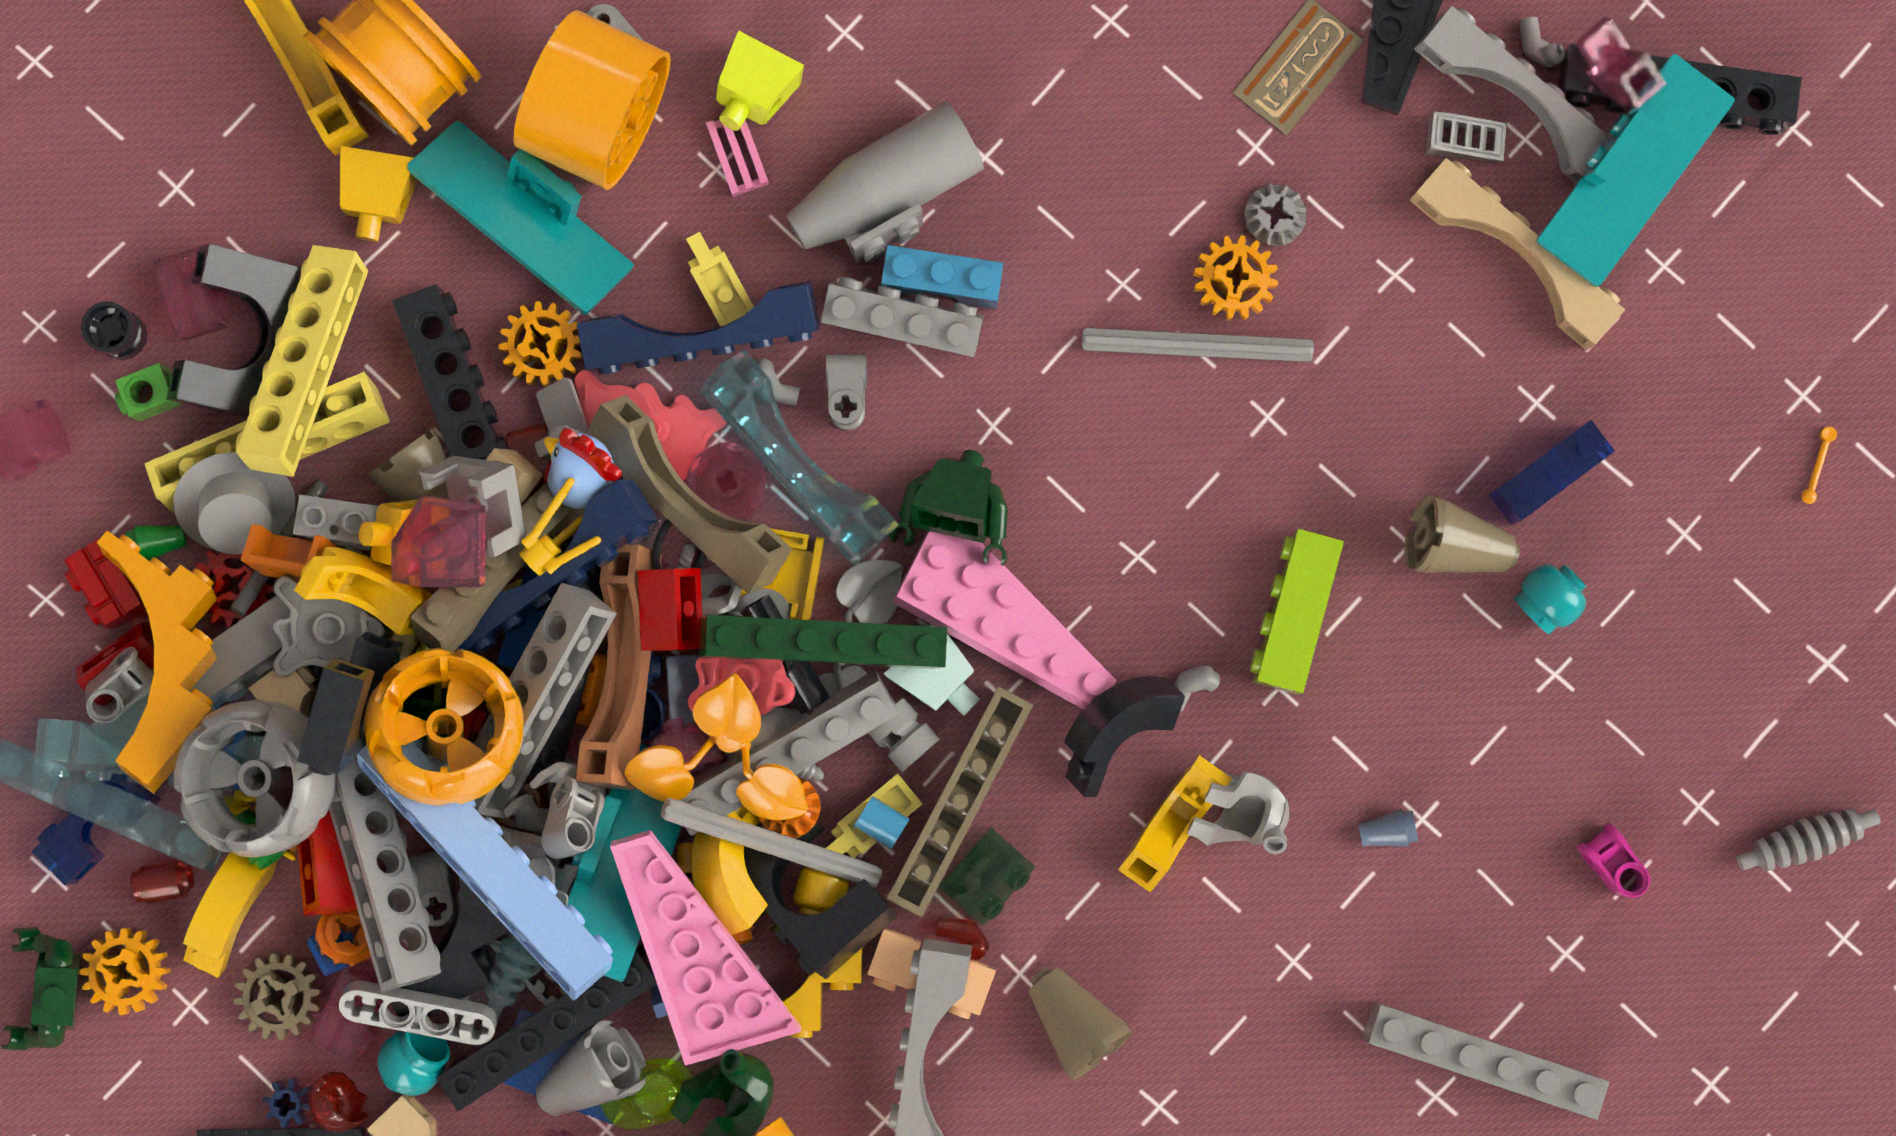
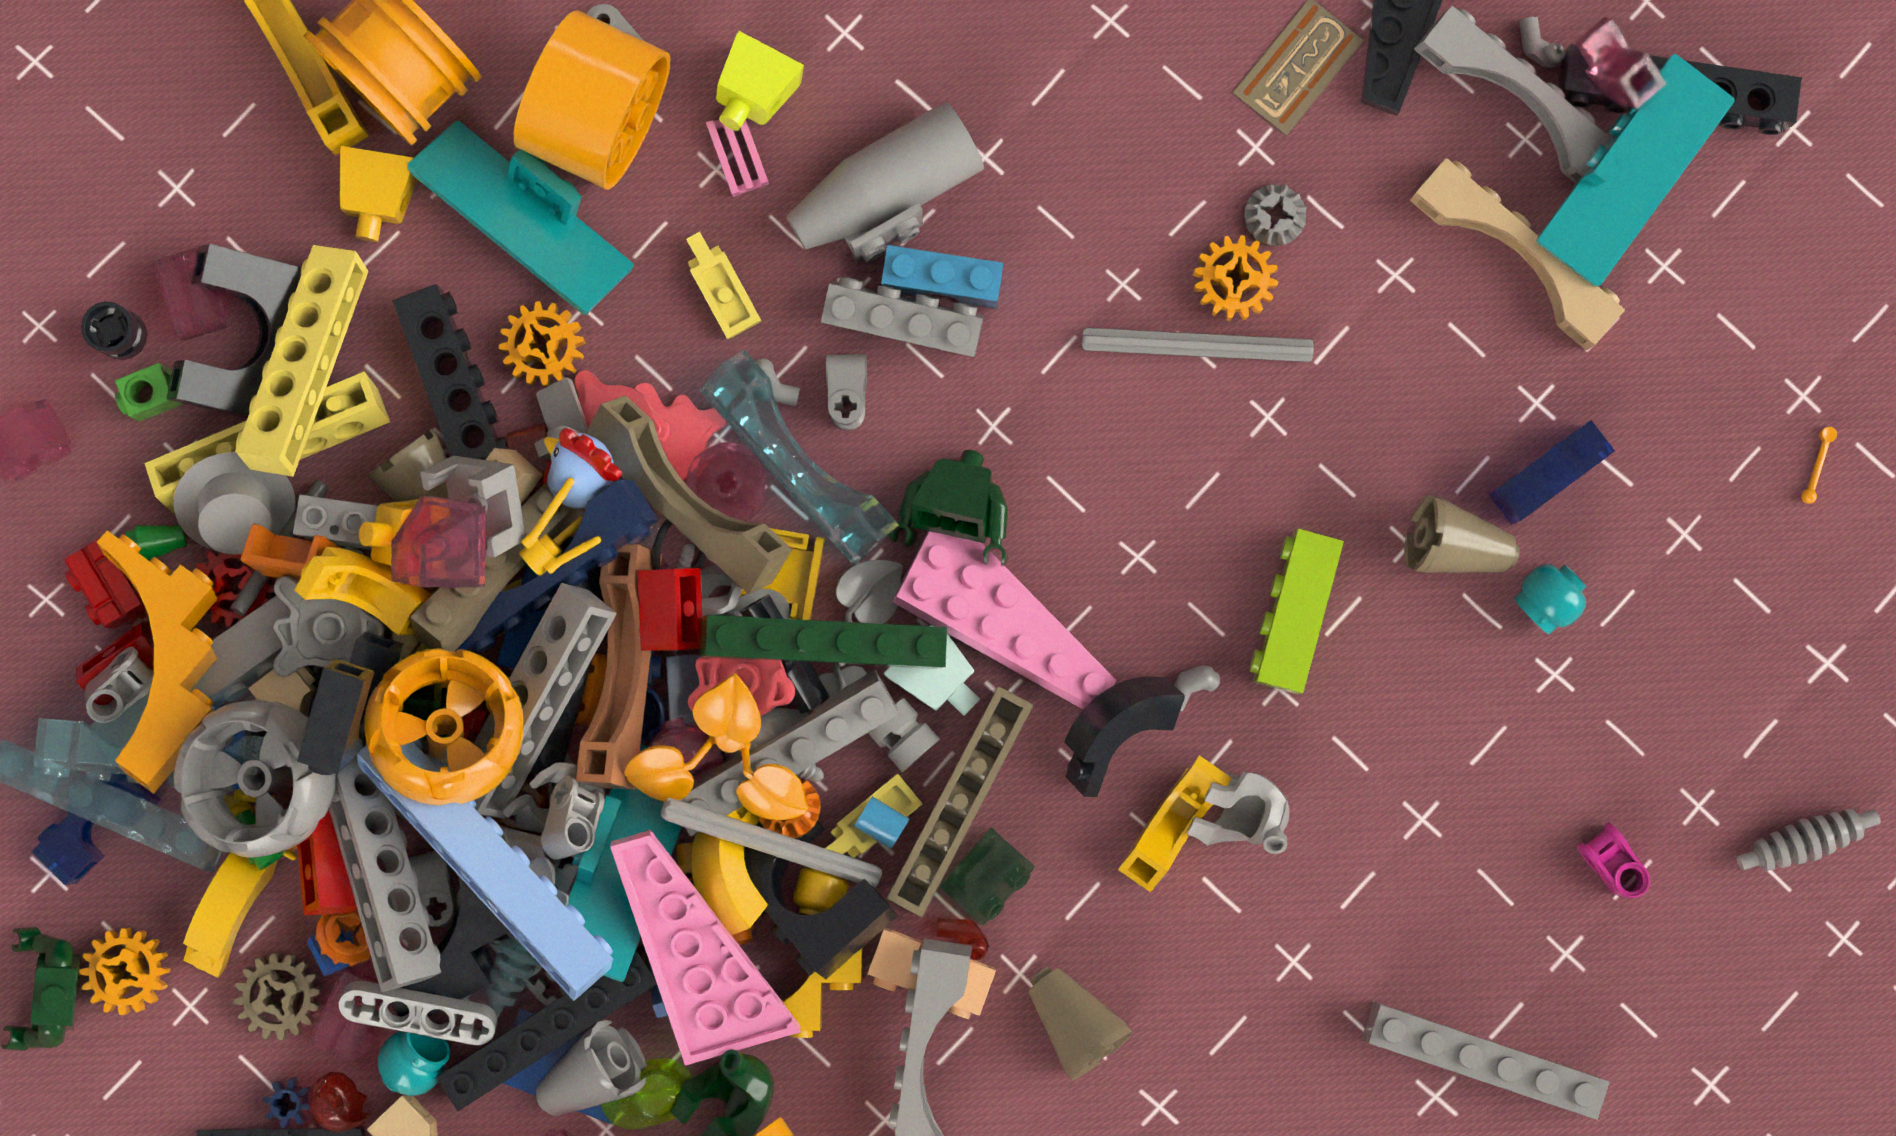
clear red brick [130,859,194,905] -> none
dark blue arch [577,281,820,375] -> none
sand blue cone [1359,808,1418,847] -> none
light grey slope [1425,111,1507,163] -> none

